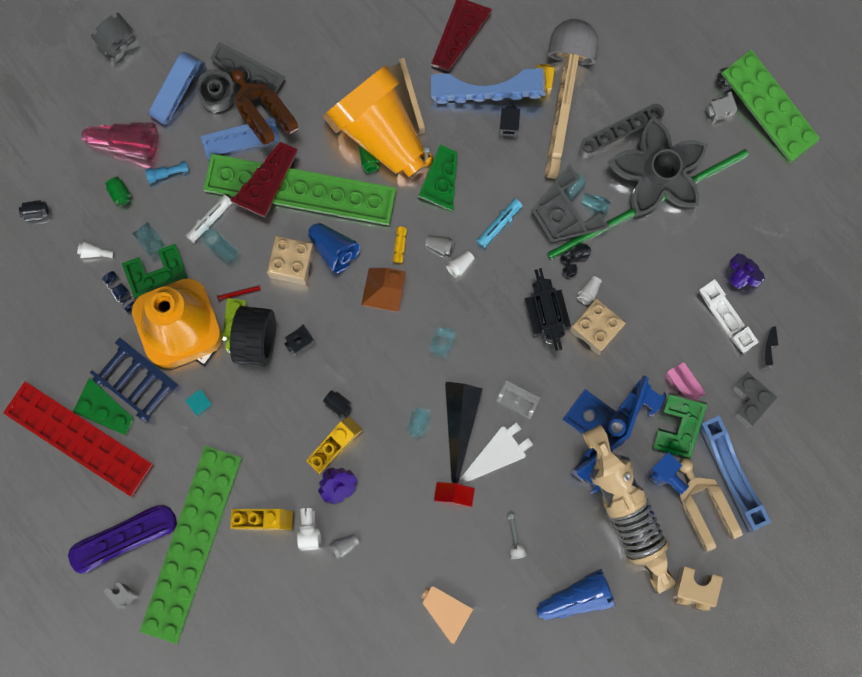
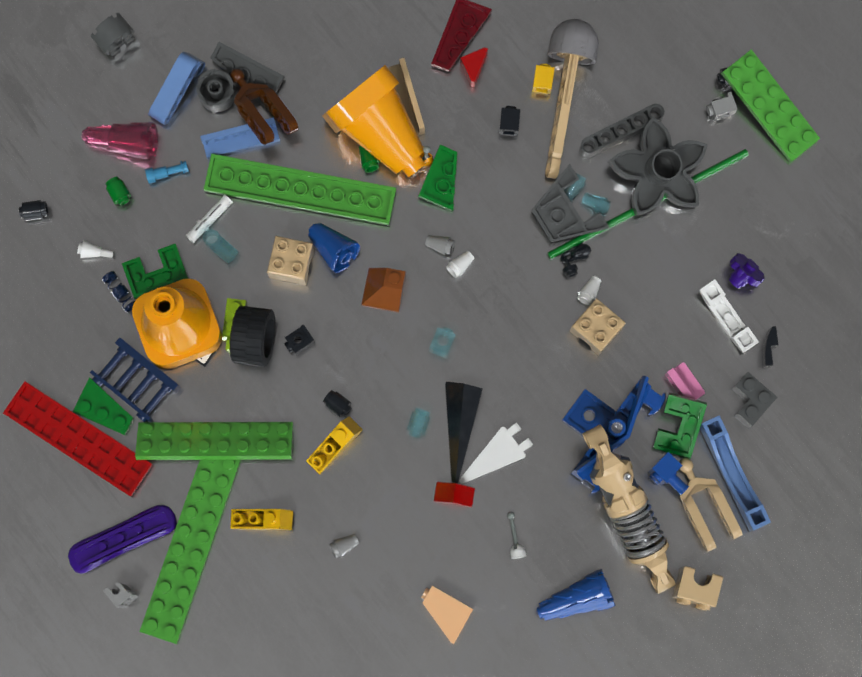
clear light blue brick [132,222,166,257] -> none
teal tile [185,389,212,416] -> none
red piece [217,285,261,302] -> none
dark red wing [230,142,298,218] -> none
white piece [297,508,321,550] -> none
dark purple plant [318,468,357,504] -> none
yellow axle [393,226,407,264] -> none
medium blue arch [431,68,546,104] -> none
medium azure pin [476,198,523,248] -> none
light grey hinge [496,380,541,419] -> none
black piece [524,268,571,352] -> none
none -> bright green plate [135,422,293,460]
none -> red slope [460,47,488,88]

